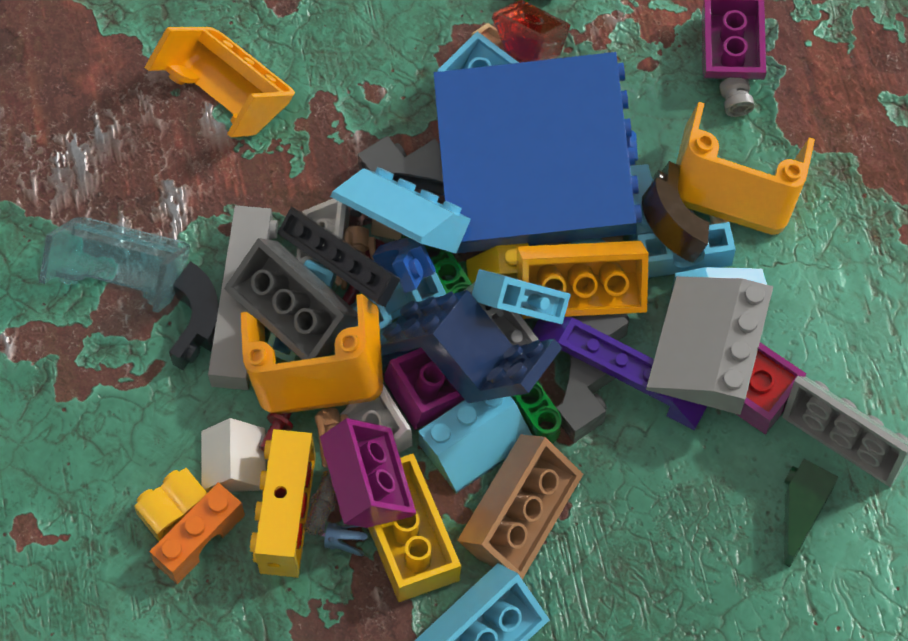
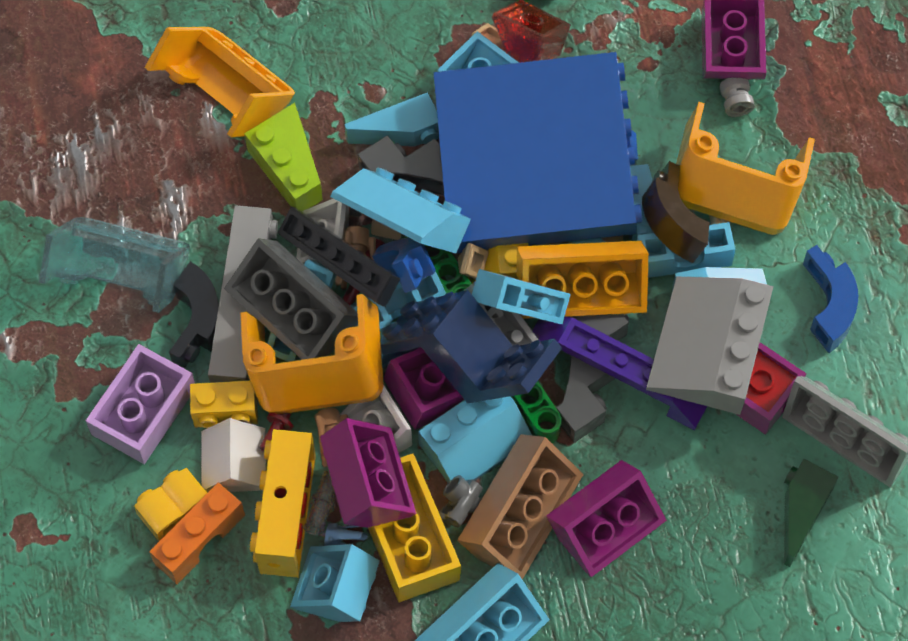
none -> lavender brick [86,344,195,465]
none -> yellow brick [190,381,258,428]
none -> lime wedge [244,102,323,211]
none -> medium azure slope [290,544,380,622]
none -> medium azure slope [344,92,439,146]
none -> dark grey plate [439,475,483,528]
none -> tan slope [458,243,489,280]
none -> magenta slope [546,460,667,577]
none -> blue arch [803,245,858,353]

